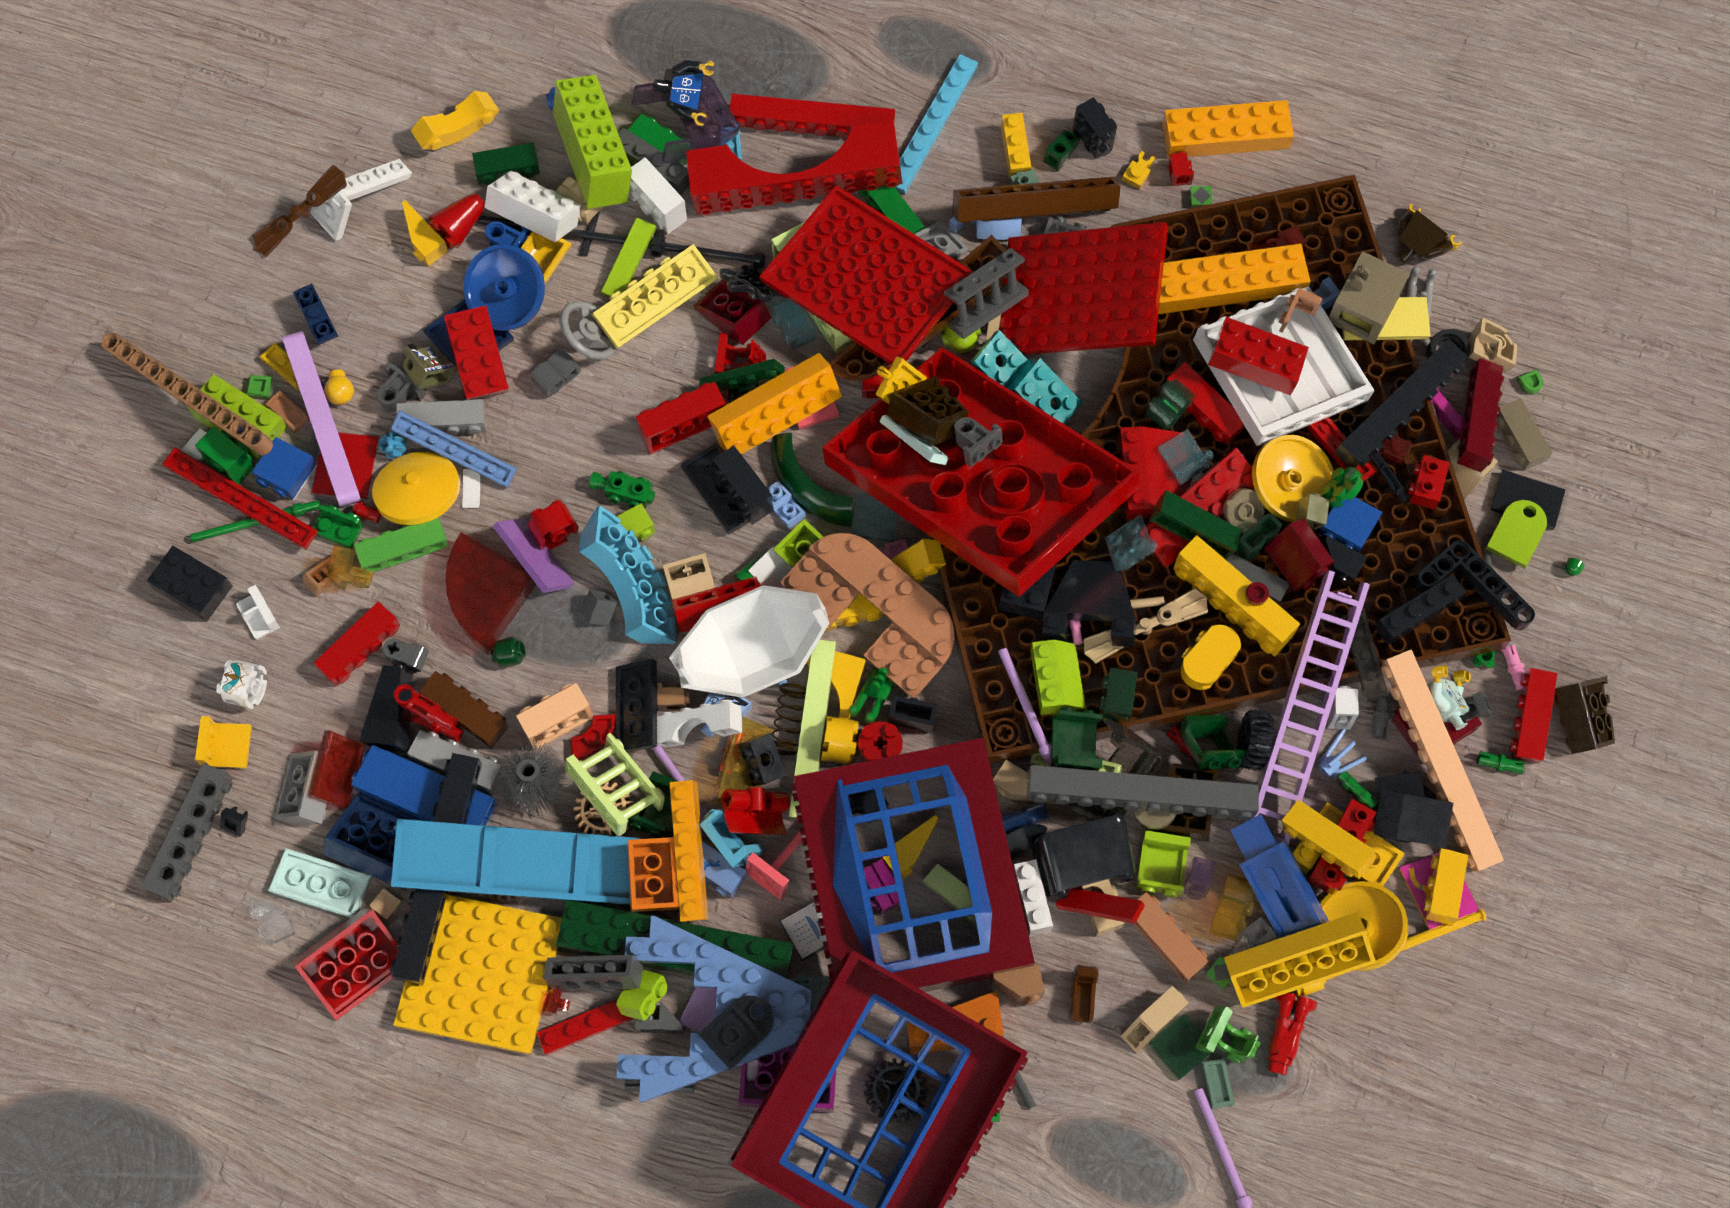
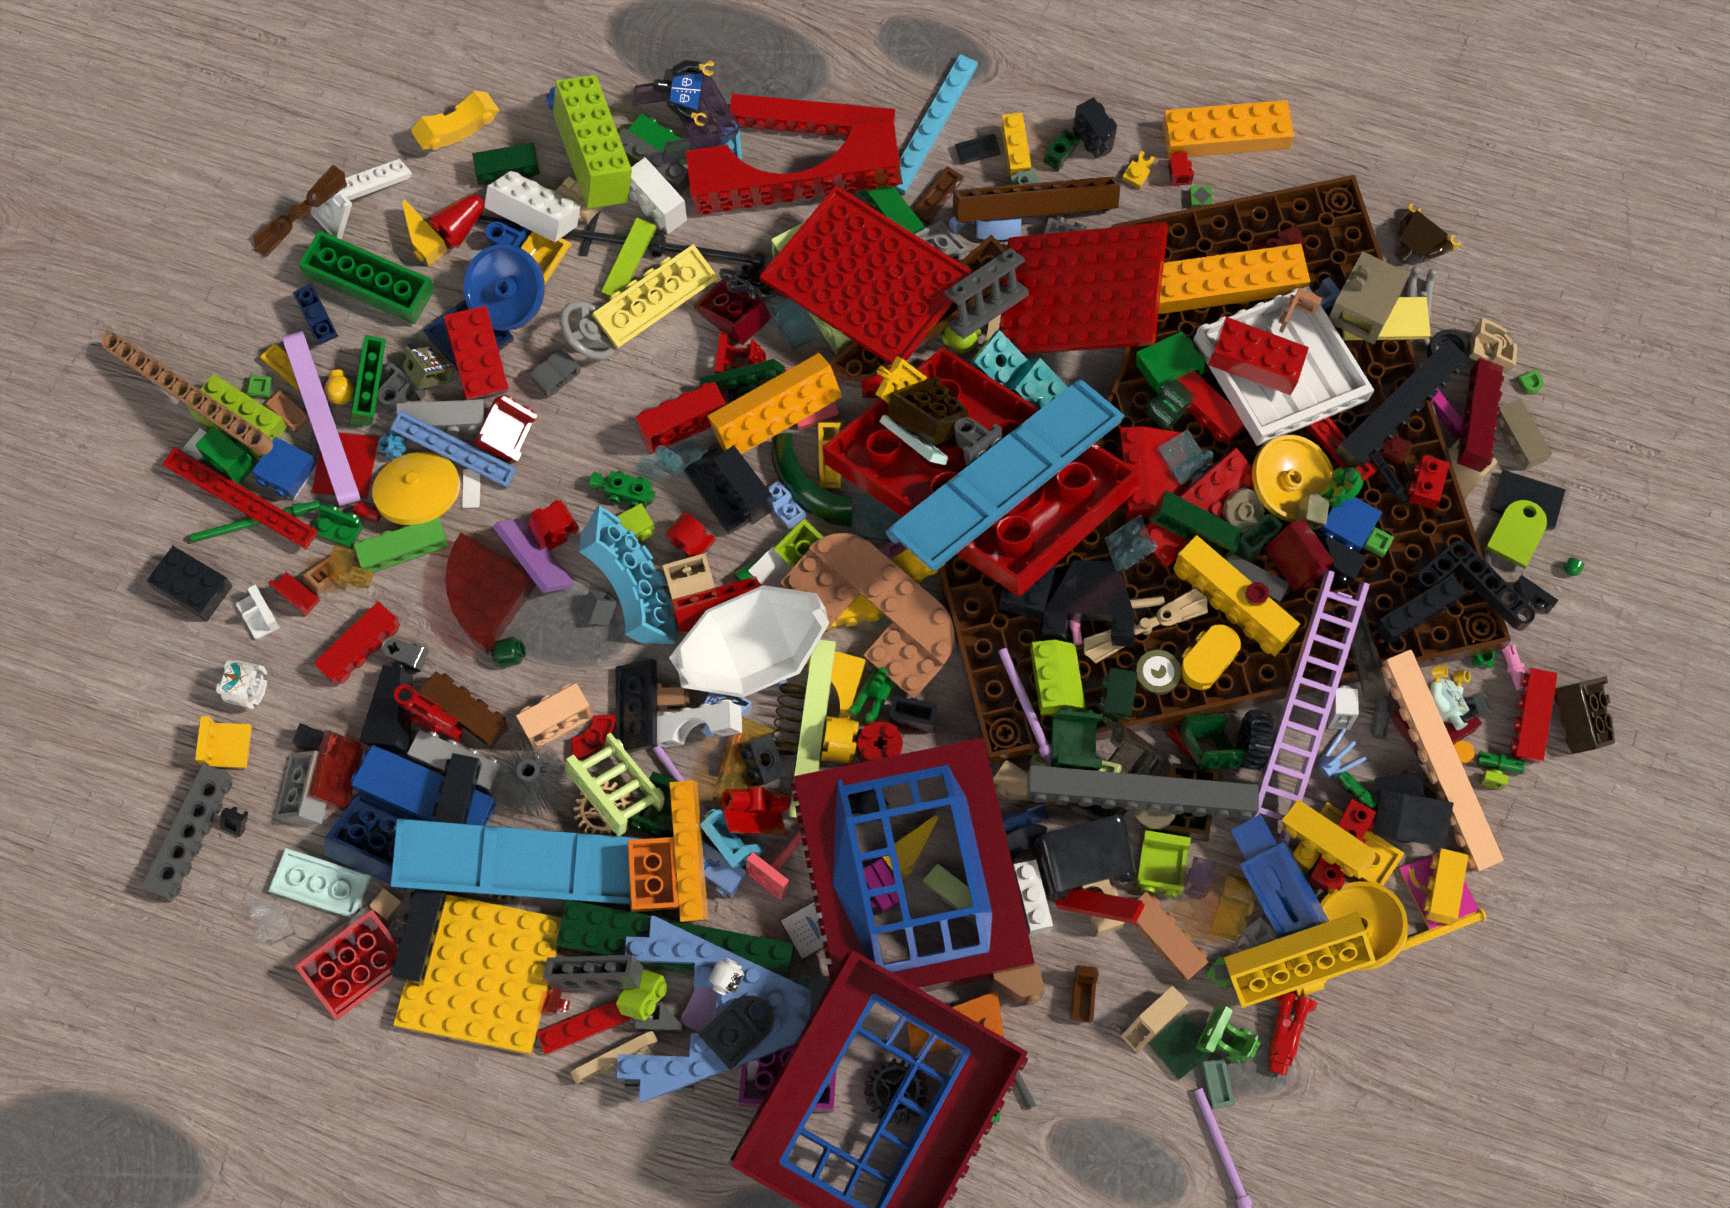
none -> red panel [268,572,321,617]
none -> black leg [293,723,341,756]
none -> green brick [298,230,435,325]
none -> green brick [349,335,386,427]
none -> panel [474,395,538,464]
none -> tan beam [570,1031,658,1084]
none -> clear light blue hinge [655,438,708,476]
none -> red brick [665,511,716,558]
none -> white head [709,958,744,995]
none -> yellow slope [818,422,844,488]
none -> dark azure piece [886,379,1124,571]
none -> reddish brown tile [912,166,964,225]
none -> black tile [955,134,1001,165]
none -> olive tile [1135,650,1181,695]
none -> green panel [1136,331,1205,395]
none -> bright green tile [1363,527,1394,558]
none -> light orange tile [1454,741,1475,764]
none -> lime plate [1480,769,1509,790]
none -> black slope [1514,575,1558,614]

